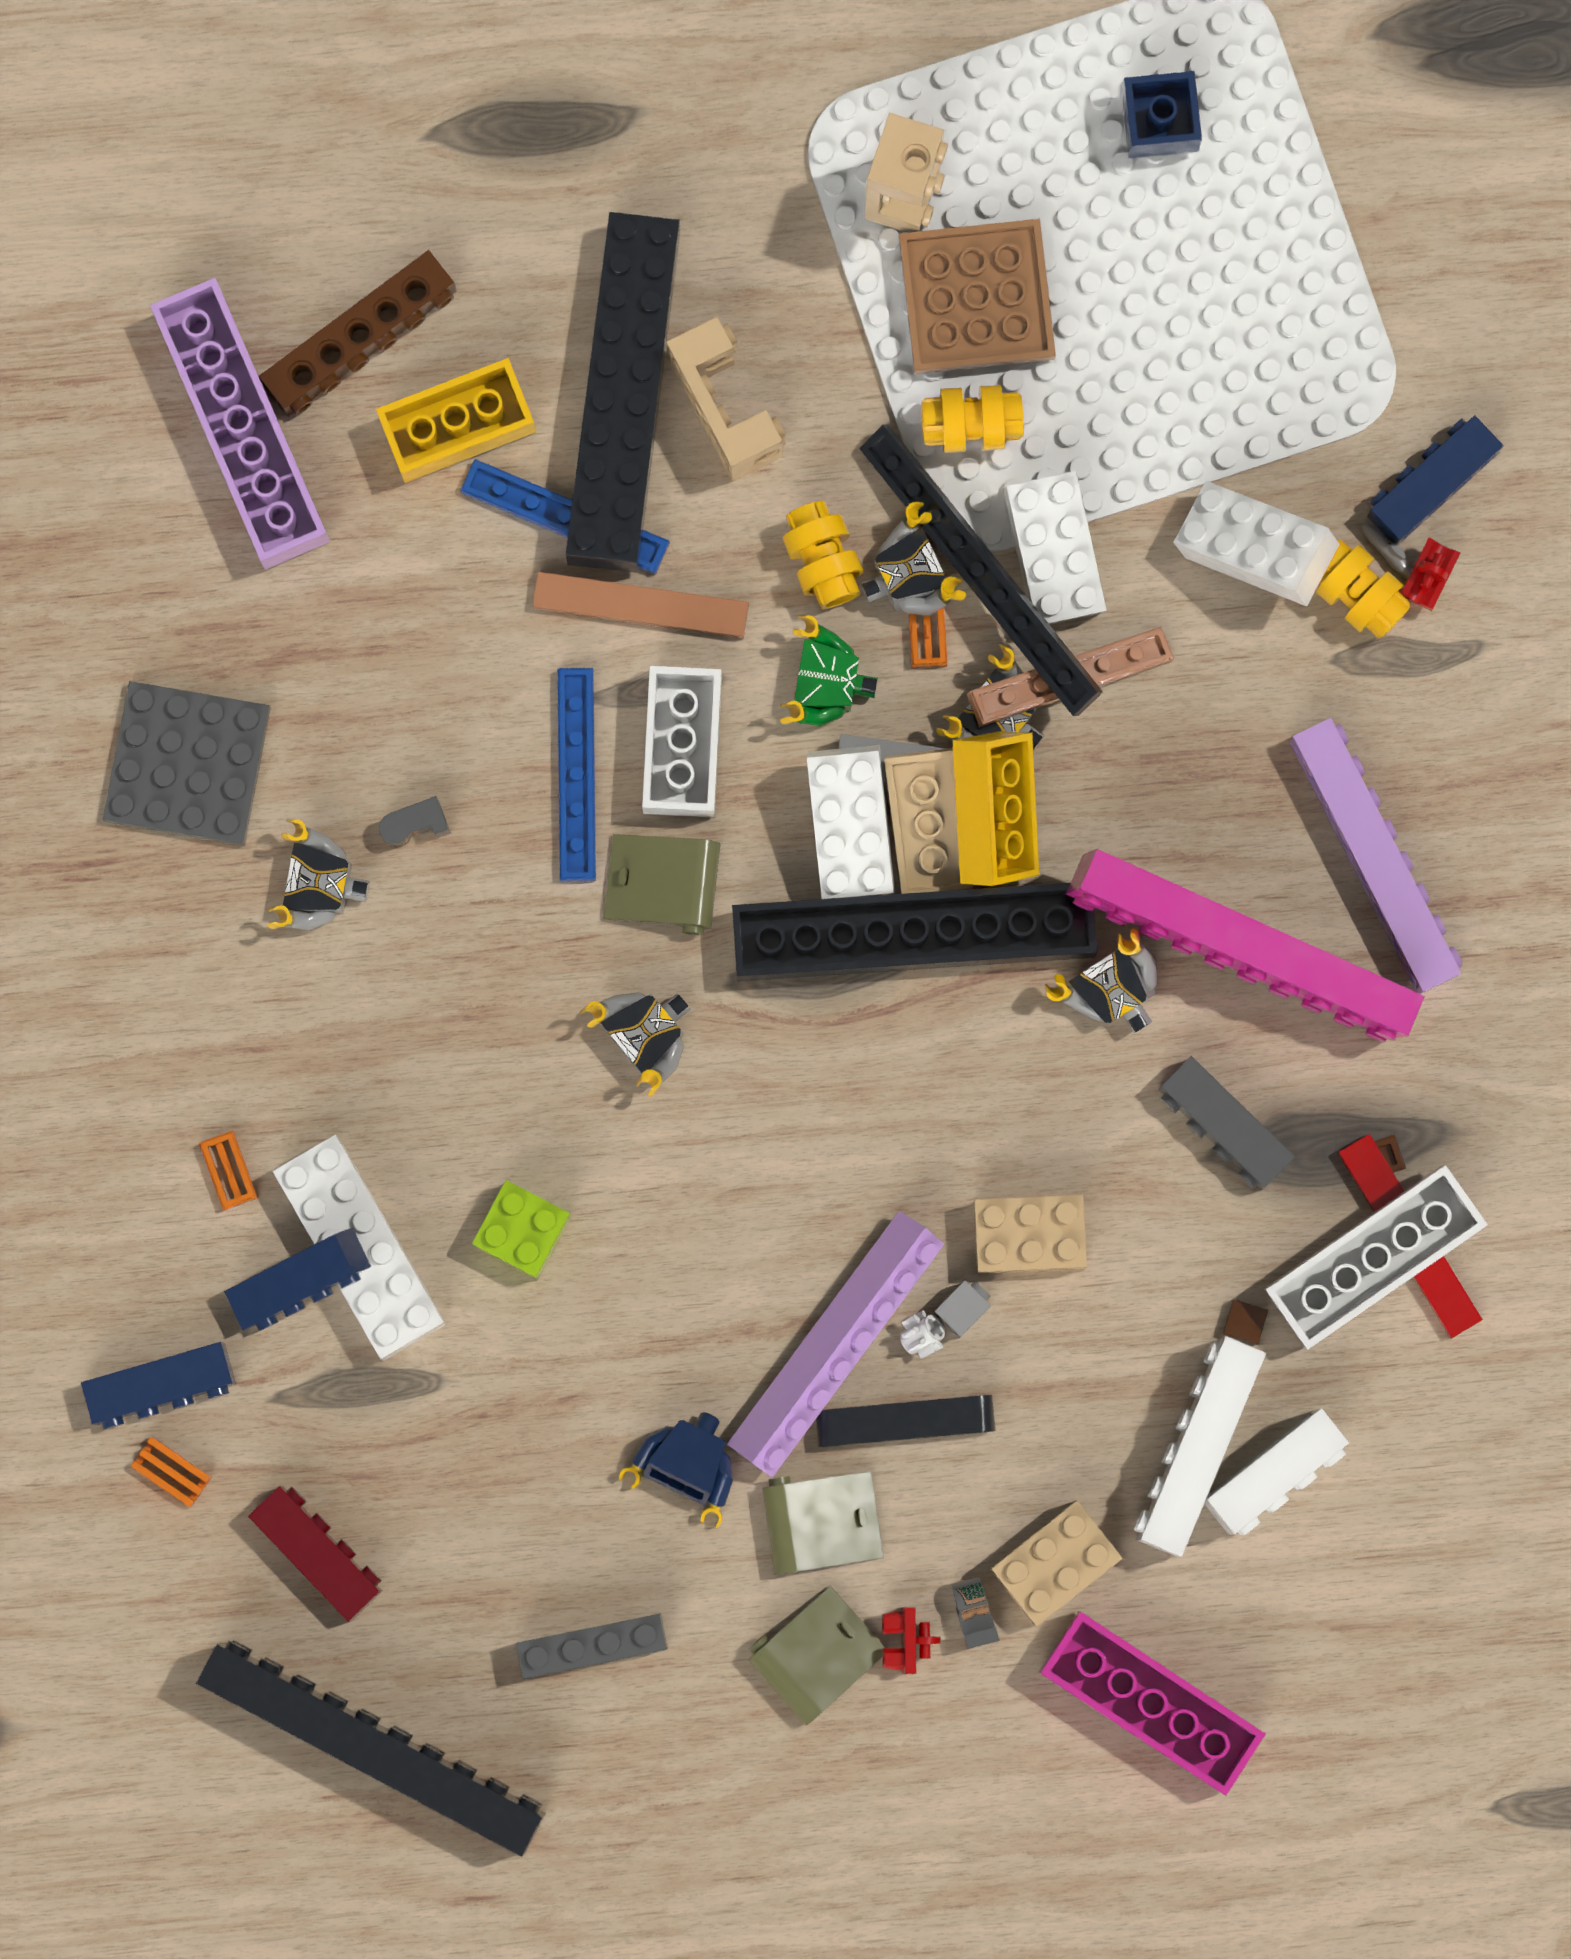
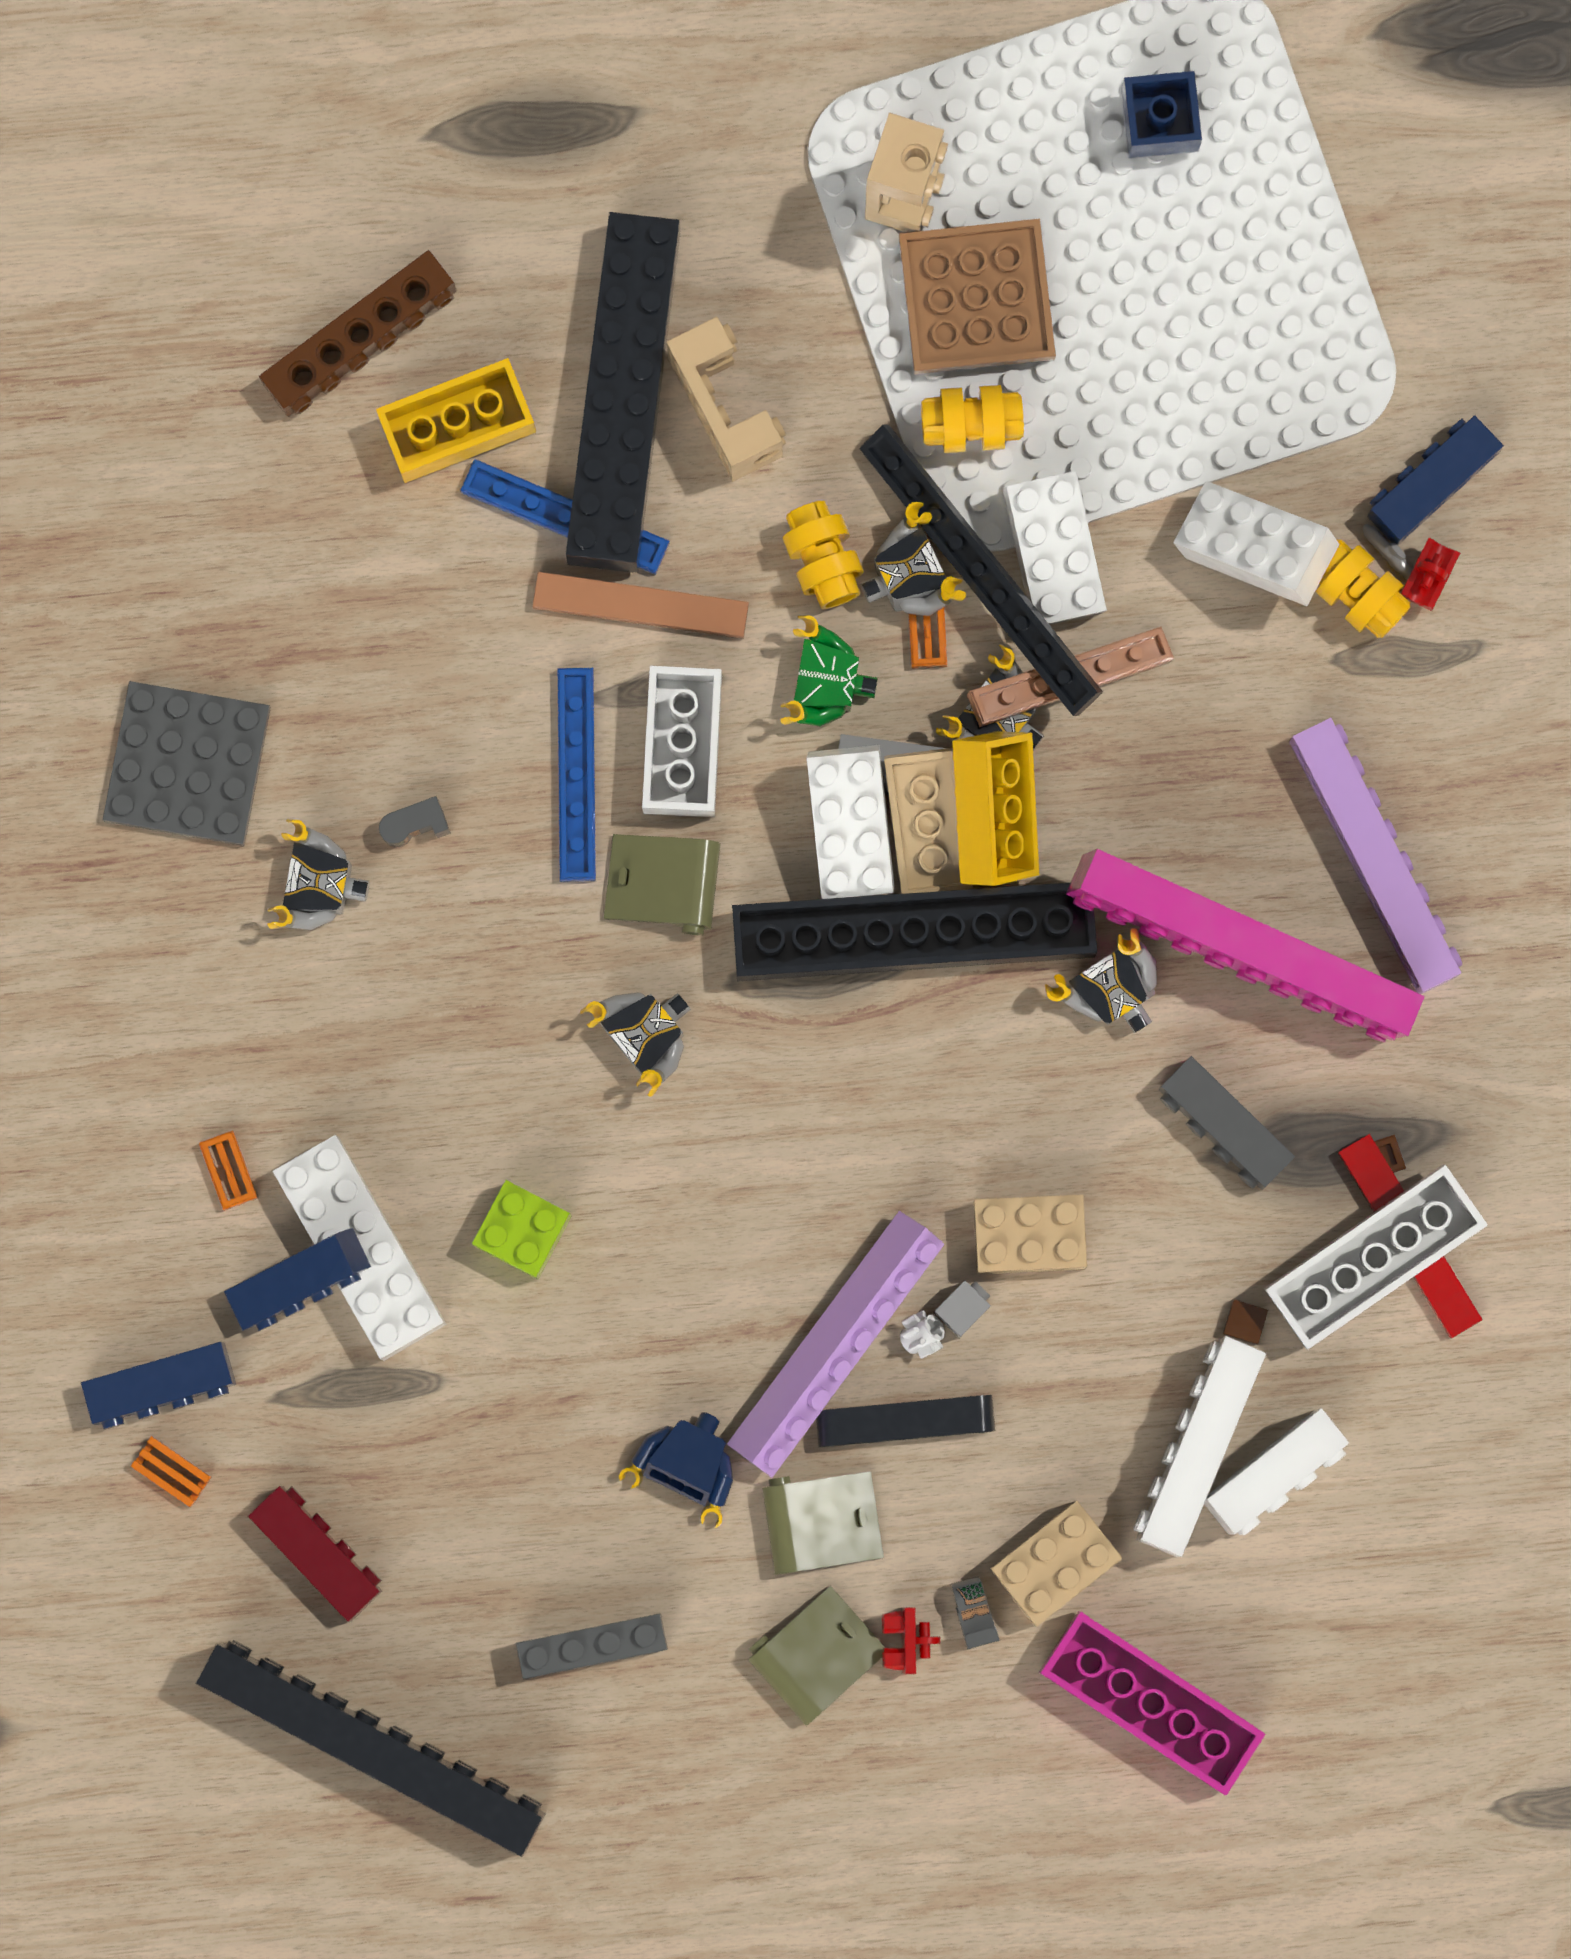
lavender brick [150,278,330,570] -> none

